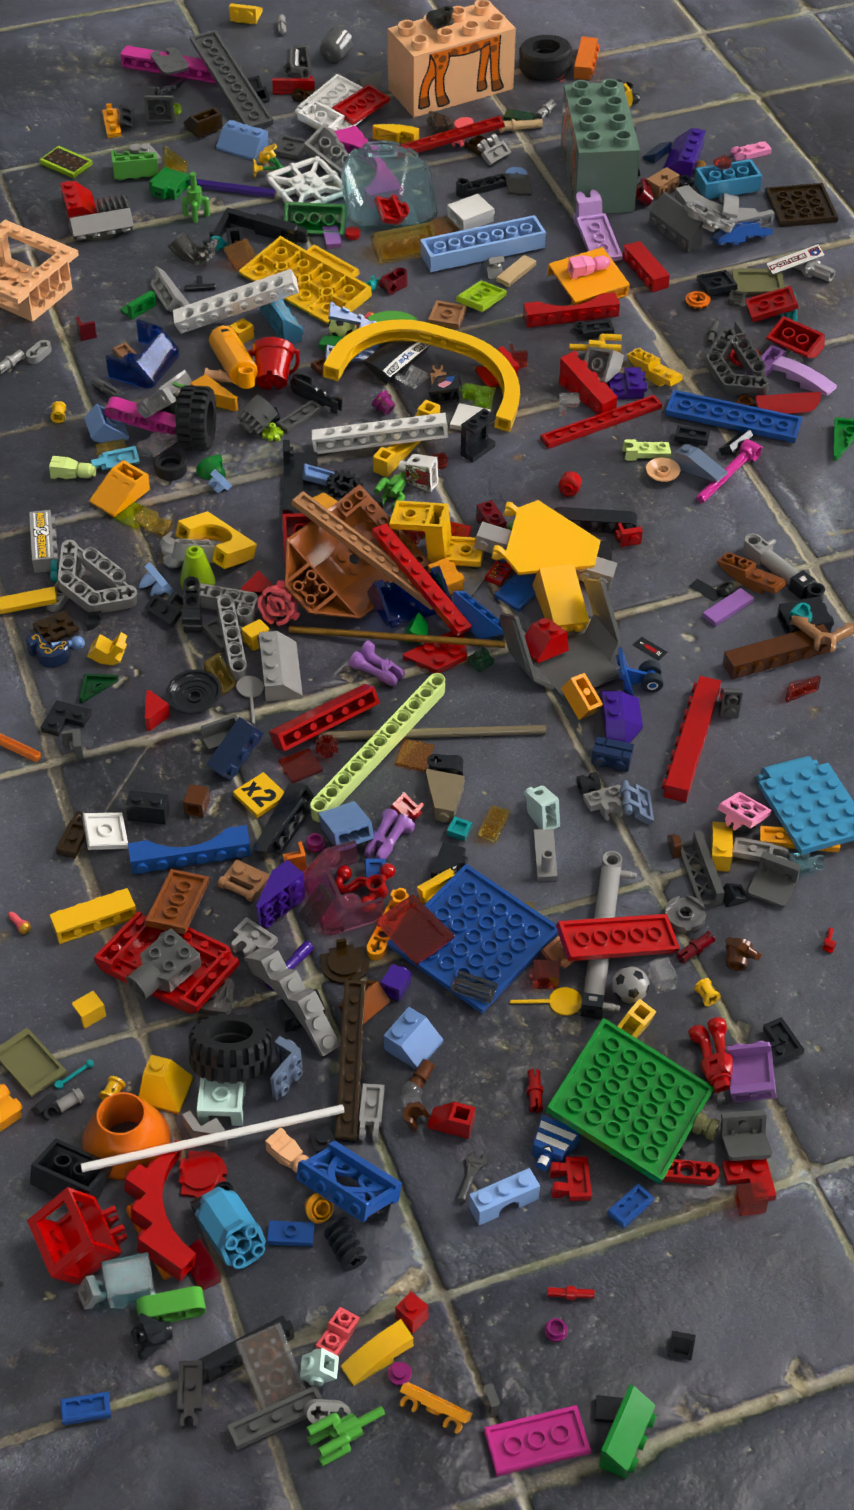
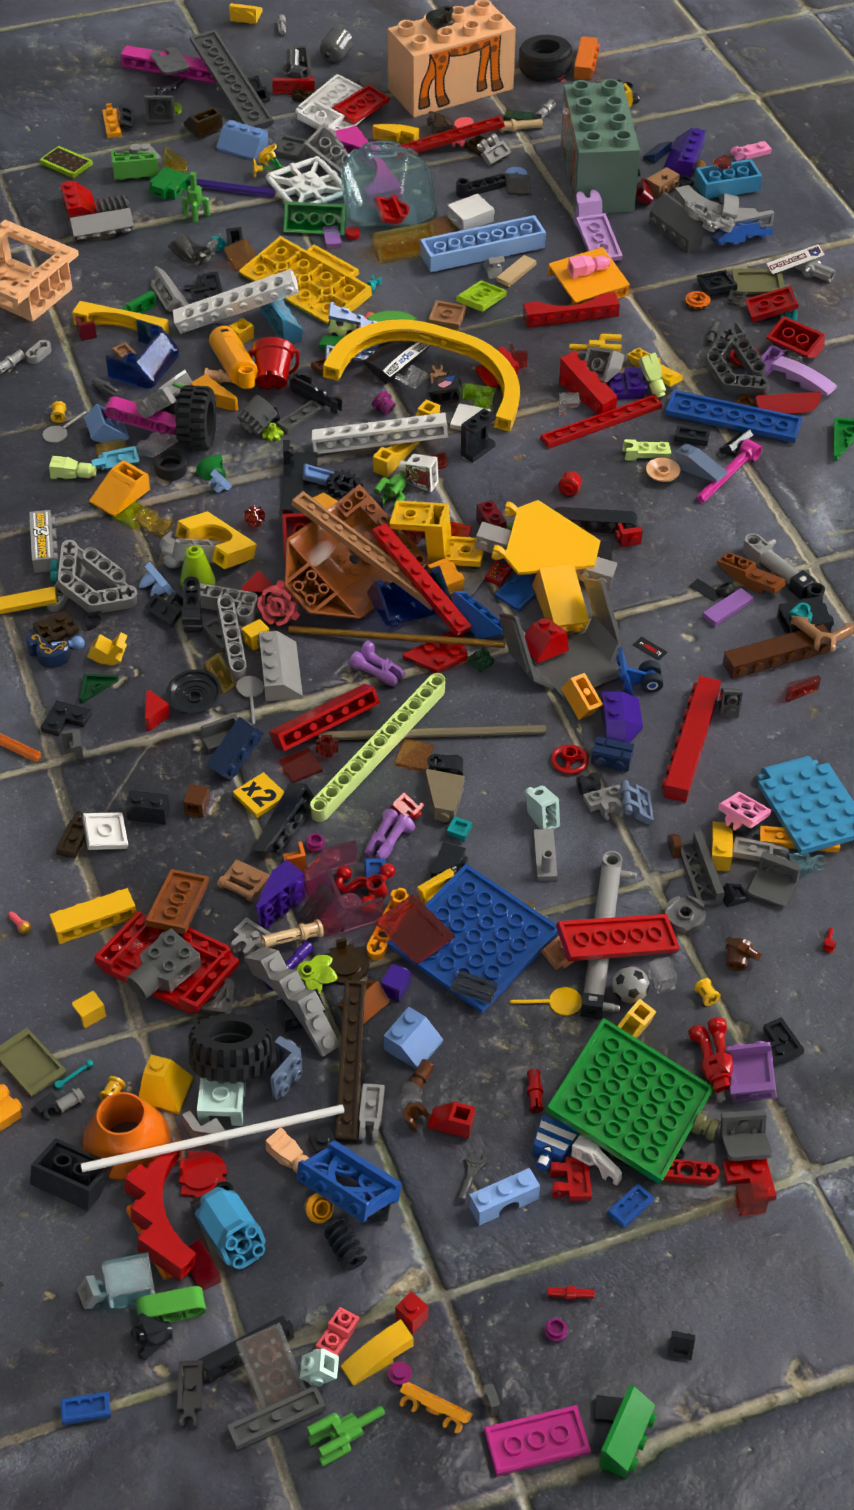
red piece [27,1187,128,1285] -> none
blue arch [128,825,251,874] -> none
black hinge [203,207,308,248] -> none
blue plate [267,1220,315,1247] -> none
light grey beam [304,1399,351,1423] -> none
medium blue brick [318,801,374,851] -> none
dark red piece [378,267,408,295] -> none
green brick [403,612,428,644] -> none
clear yellow slope [478,805,510,842] -> none
clear red brick [529,960,559,989] -> none
black hinge [573,320,614,338] -> none
red brick [622,241,670,292] -> none
dark red pin [676,931,716,964] -> none
dark brown tile [765,183,838,227] -> none
none -> light grey piece [42,411,87,443]
none -> yellow arch [72,301,169,343]
none -> black plate [190,271,223,303]
none -> clear red gear [244,505,265,527]
none -> tan pin [261,919,324,948]
none -> lime plate [297,955,338,994]
none -> red piece [550,744,589,775]
none -> white piece [571,1135,622,1186]
none -> yellowish green piece [638,352,666,398]

